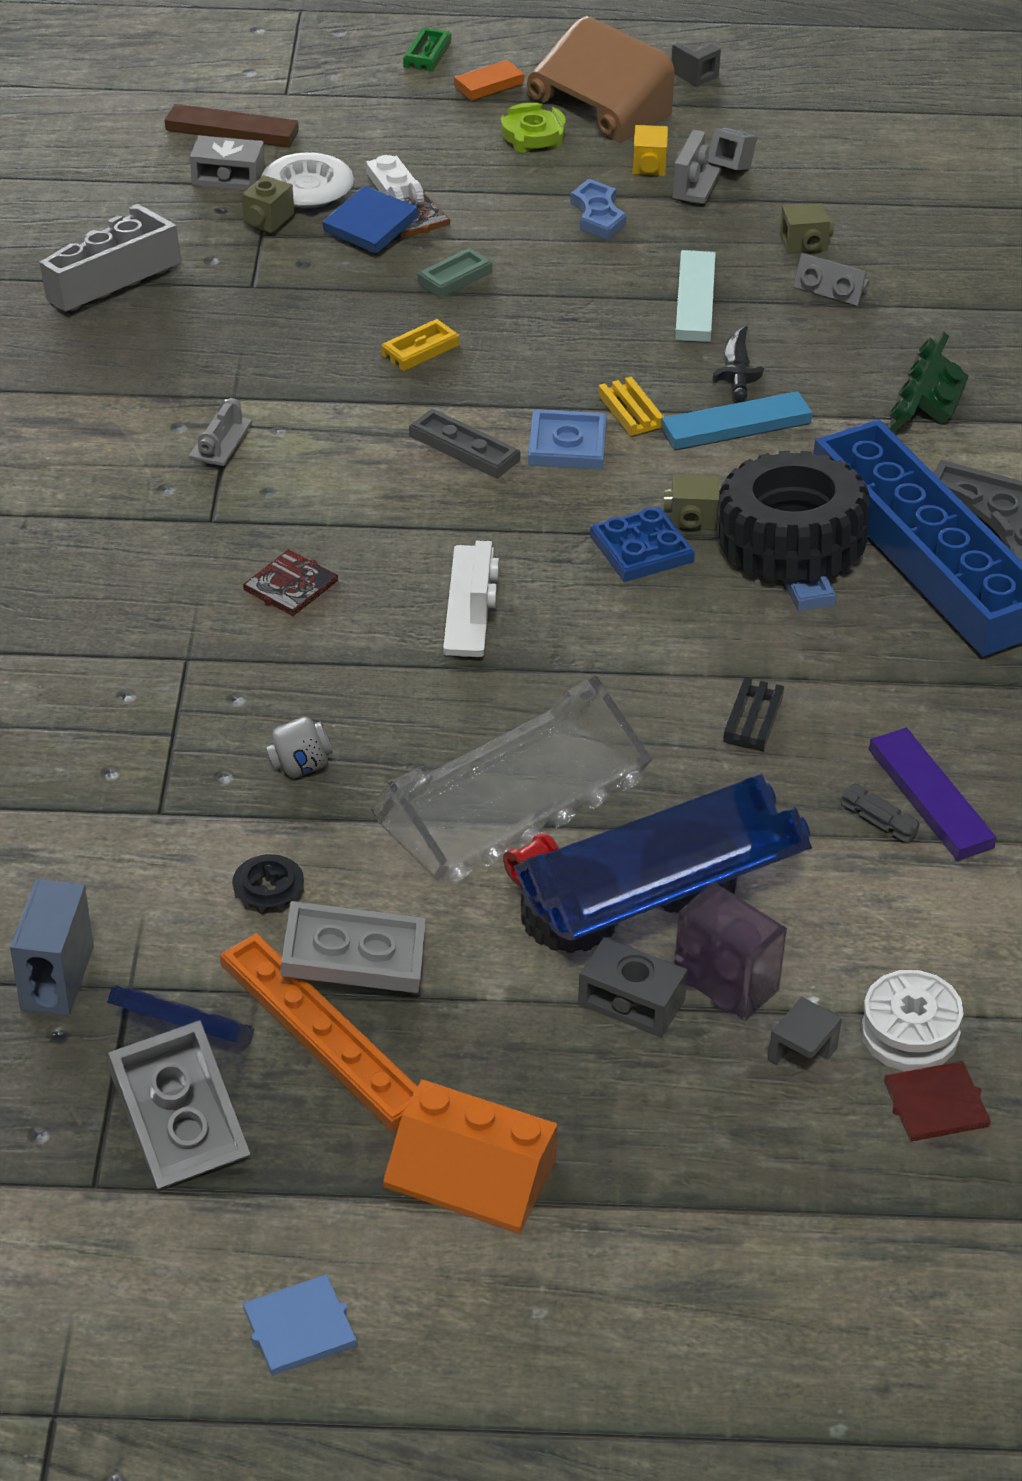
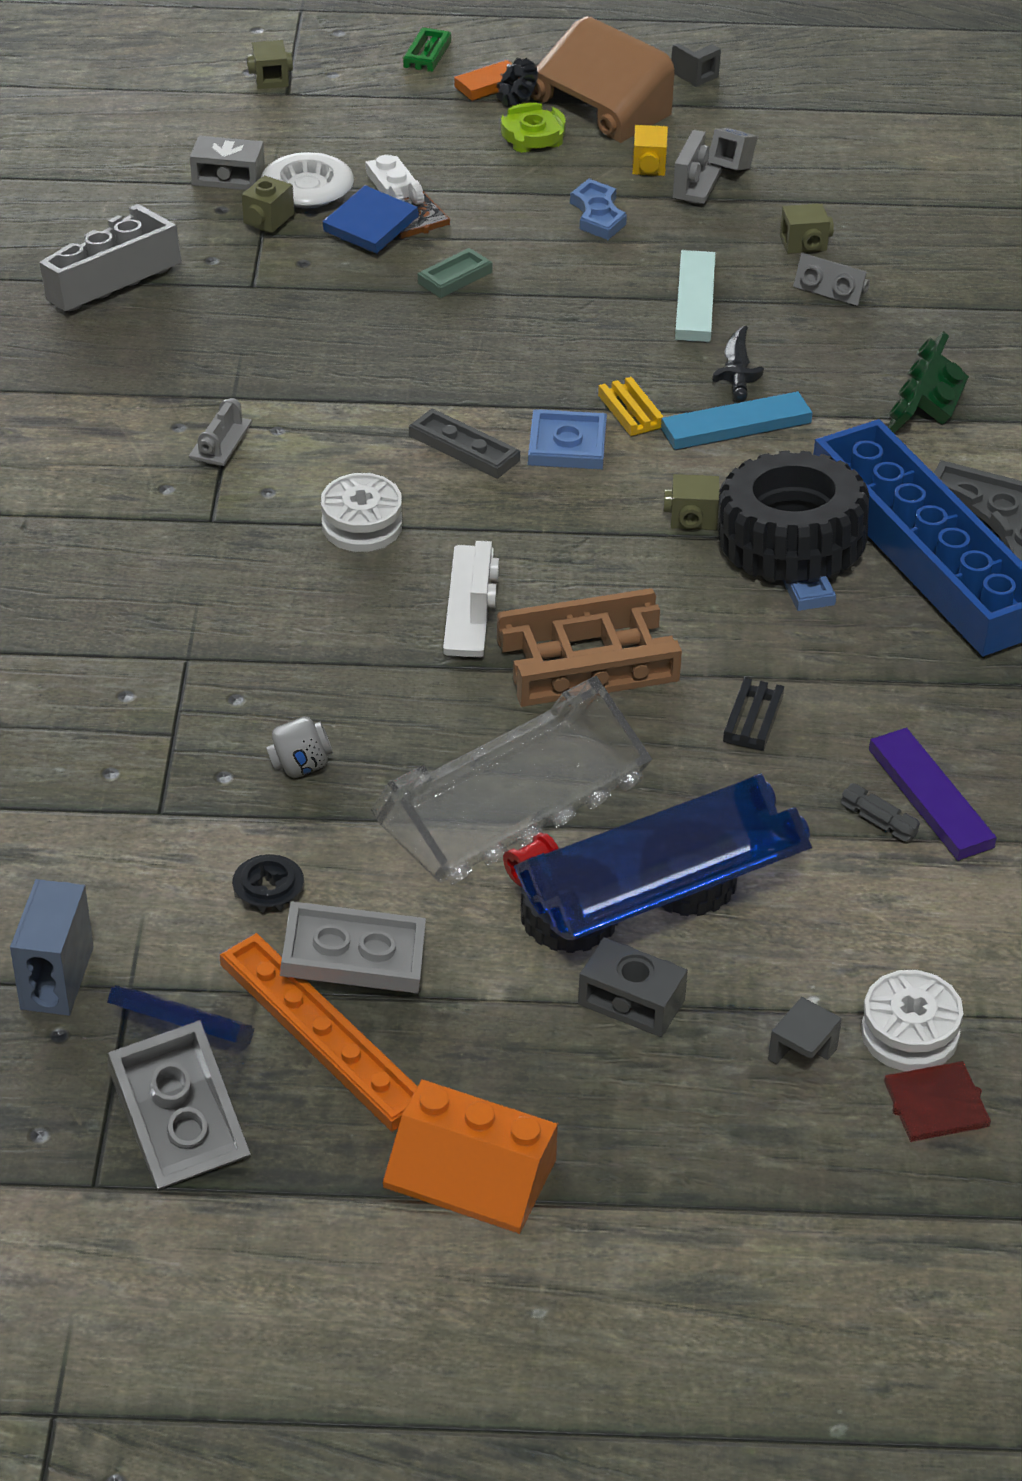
reddish brown tile [165,104,299,147] -> none
piece [243,549,338,617] -> none
medium blue piece [243,1274,357,1376] -> none
yellow tile [381,319,459,372] -> none
blue tile [590,506,695,582] -> none
clear purple brick [674,882,787,1021] -> none
none -> olive brick [247,40,293,89]
none -> white wheel [321,473,402,552]
none -> black gear [496,58,538,108]
none -> medium nougat fence [497,588,682,707]

